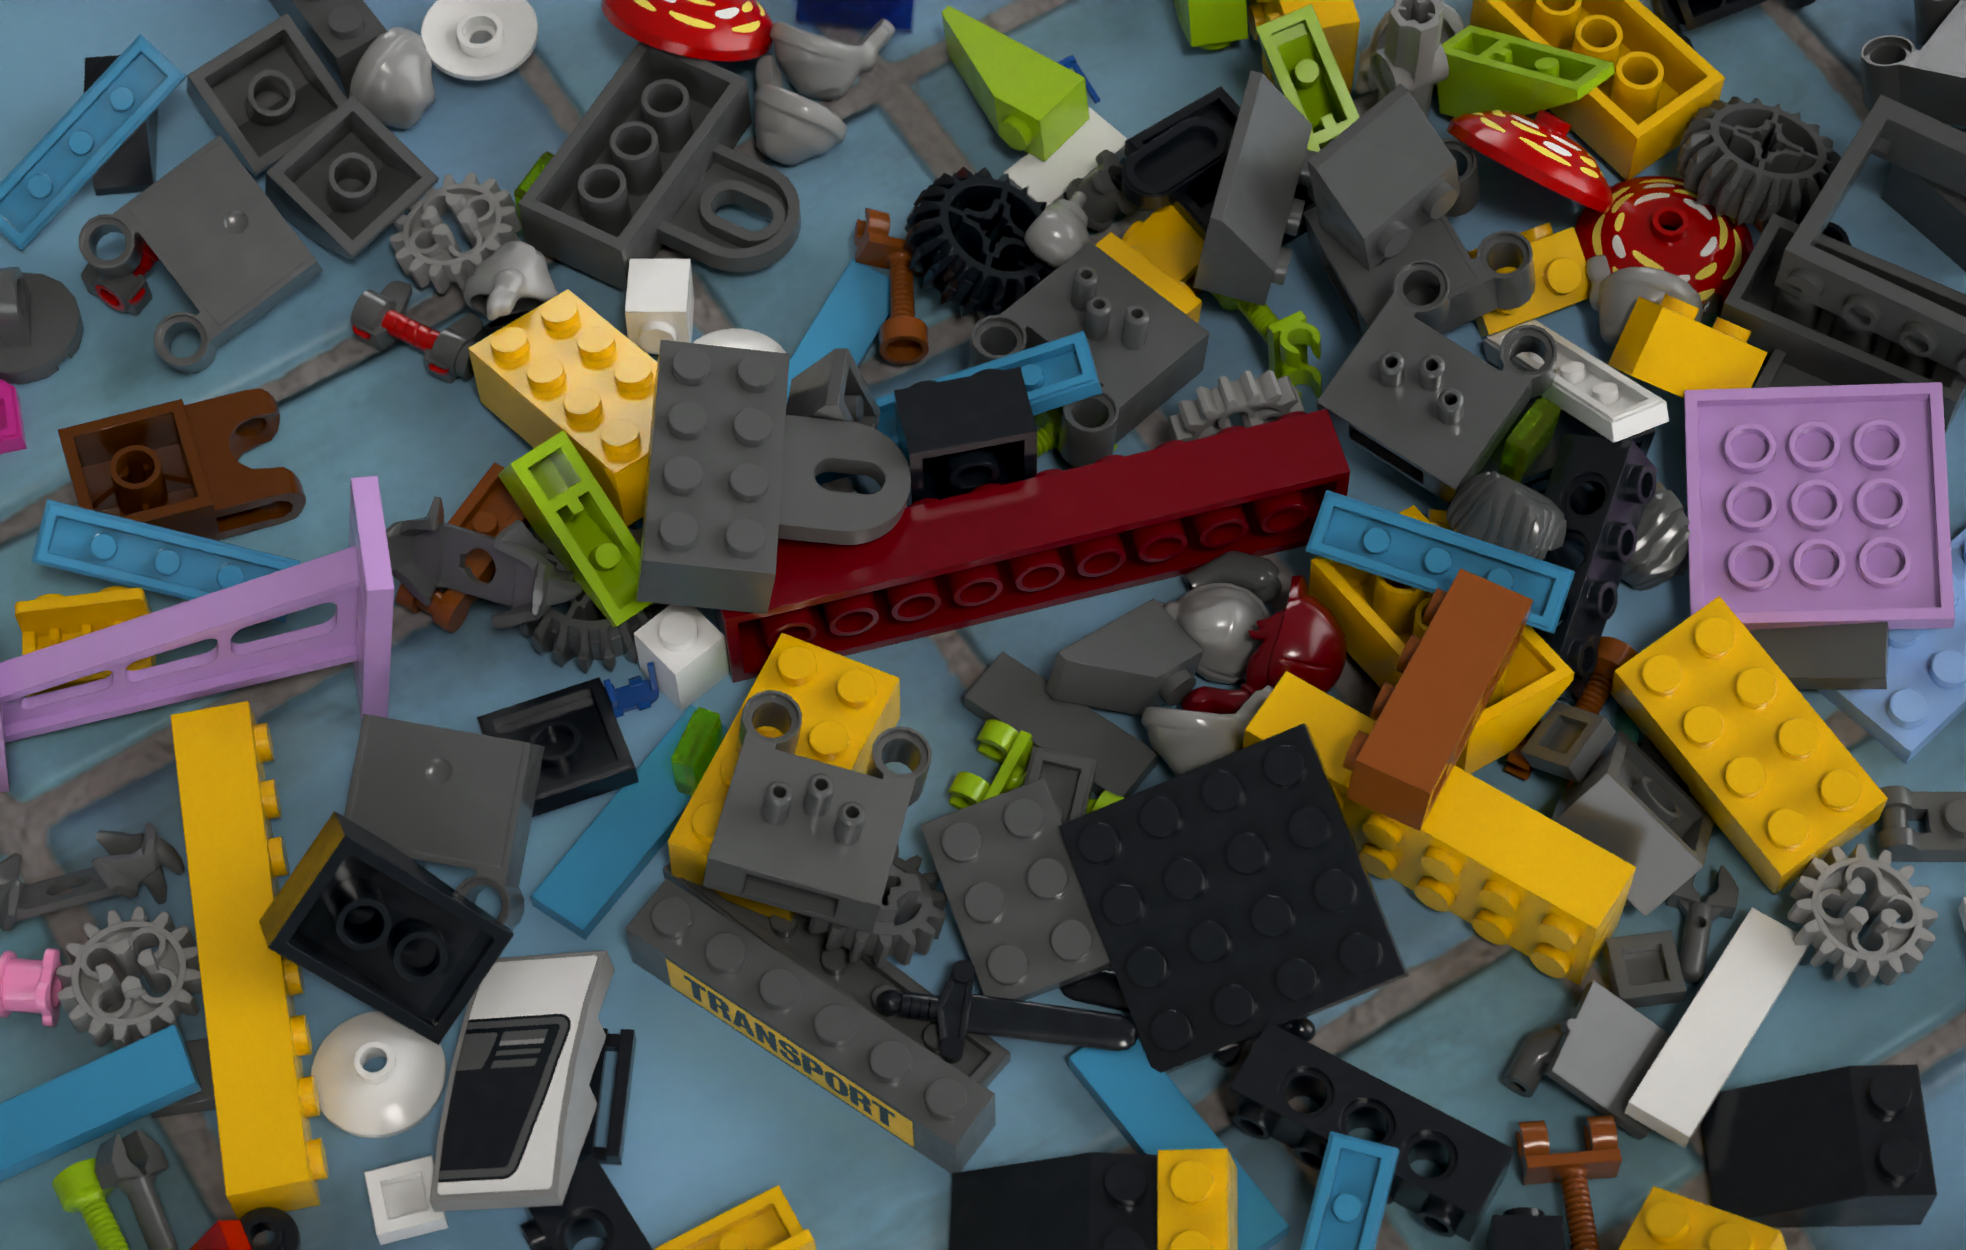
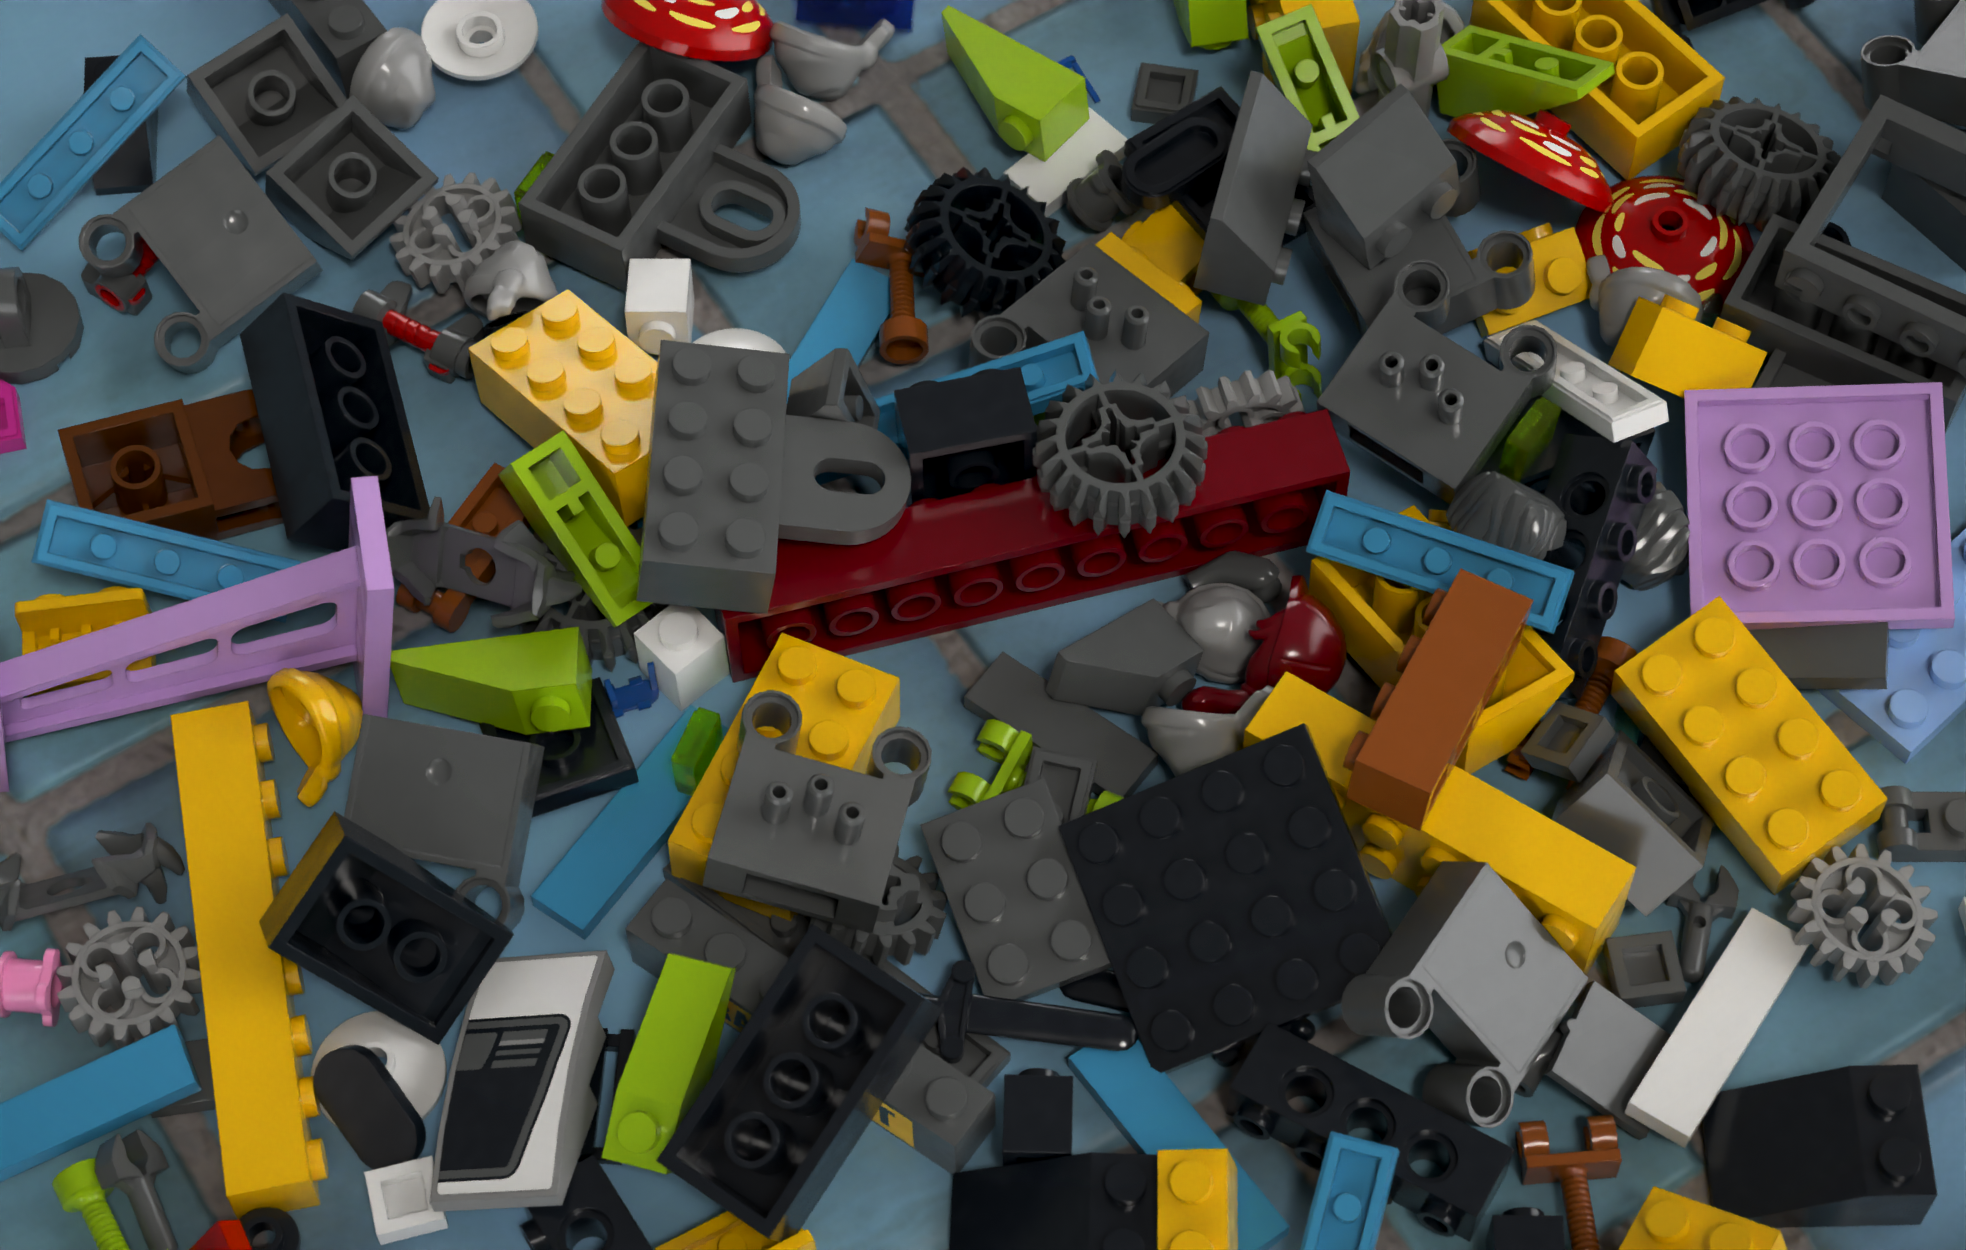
light grey piece [1024,191,1090,270] -> none
none -> black brick [240,292,430,551]
none -> yellow hat [267,668,363,807]
none -> black tile [313,1045,426,1170]
none -> lime slope [390,626,593,735]
none -> lime slope [602,953,736,1174]
none -> black brick [657,924,943,1242]
none -> black brick [1002,1068,1073,1166]
none -> dark grey gear [1033,369,1208,538]
none -> dark grey tile [1131,62,1199,124]
none -> piece [1341,861,1589,1128]

